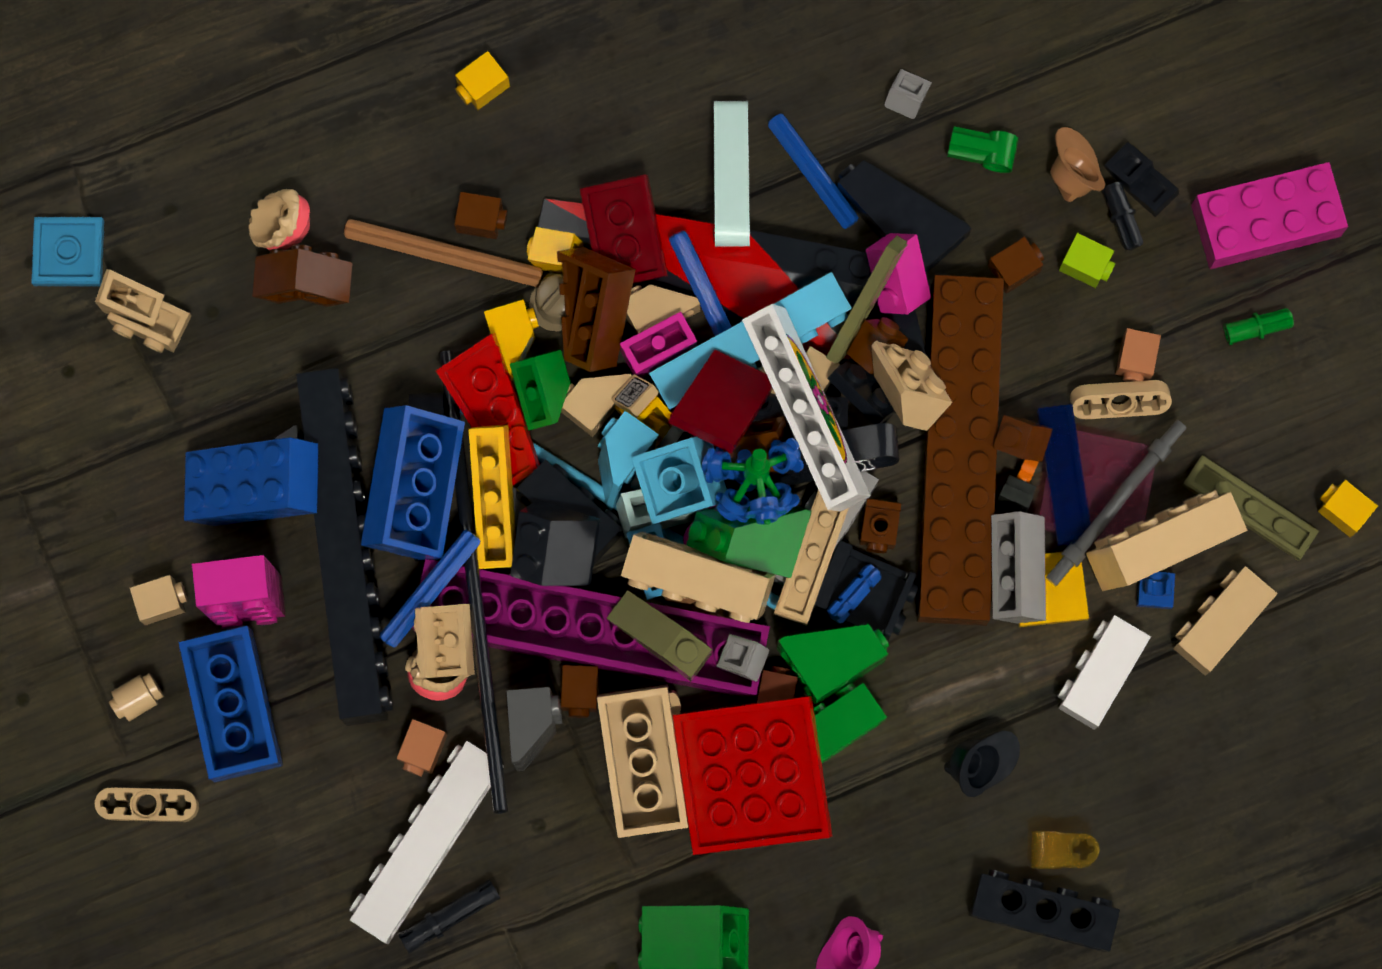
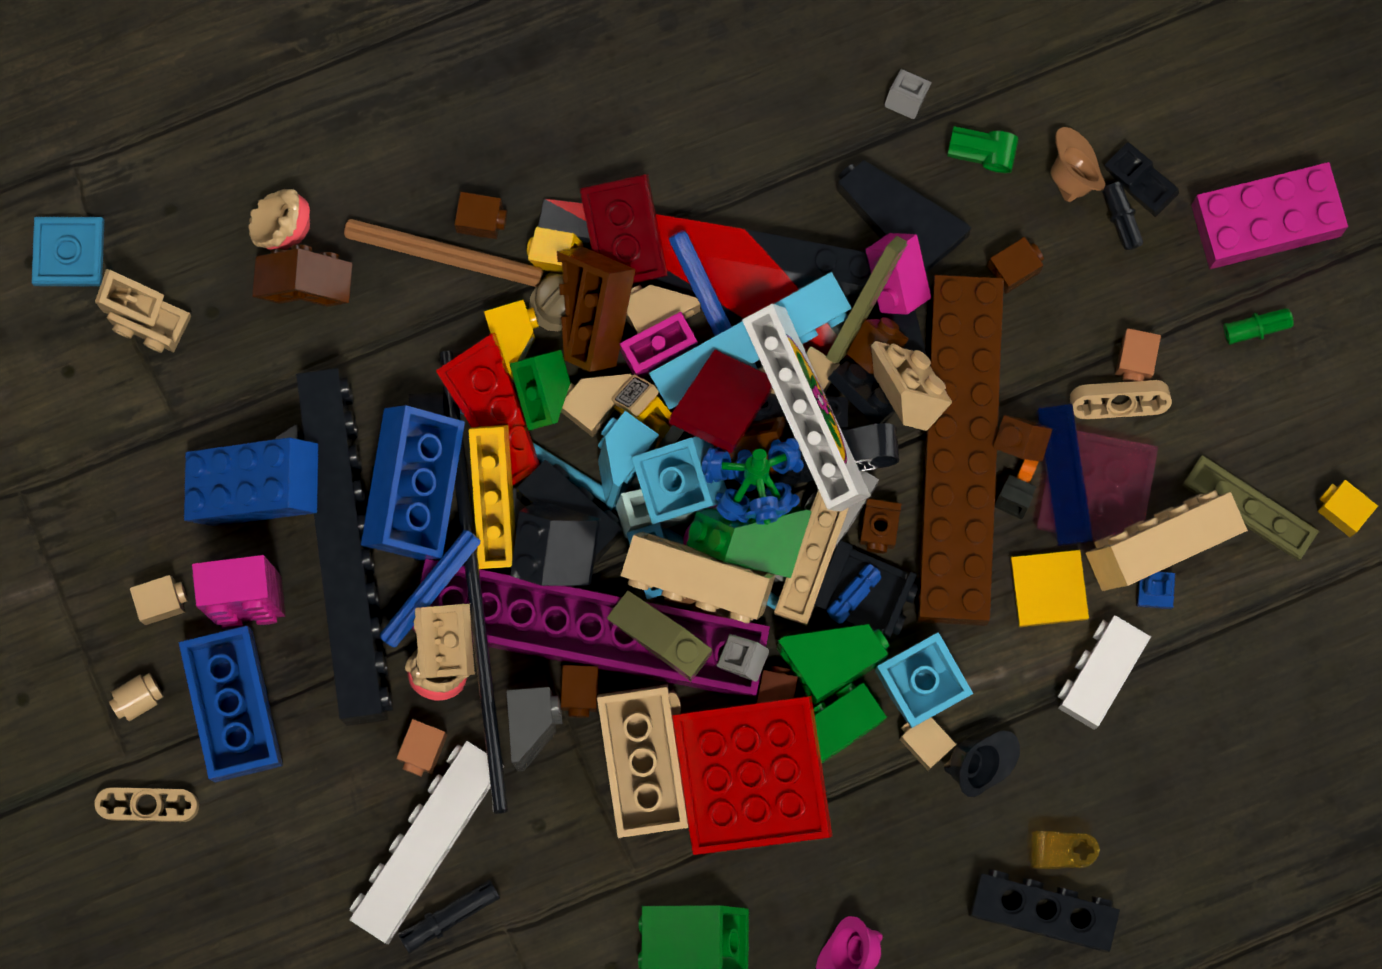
yellow brick [455,51,510,110] -> none
light aqua beam [714,101,750,247] -> none
blue axle [768,114,858,229] -> none
light grey brick [991,511,1046,624] -> none
dark grey bar [1046,419,1187,586] -> none
lime brick [1059,233,1116,288] -> none
tan brick [1173,566,1278,676] -> none
none -> medium azure slope [875,632,973,728]
none -> tan brick [900,717,956,771]

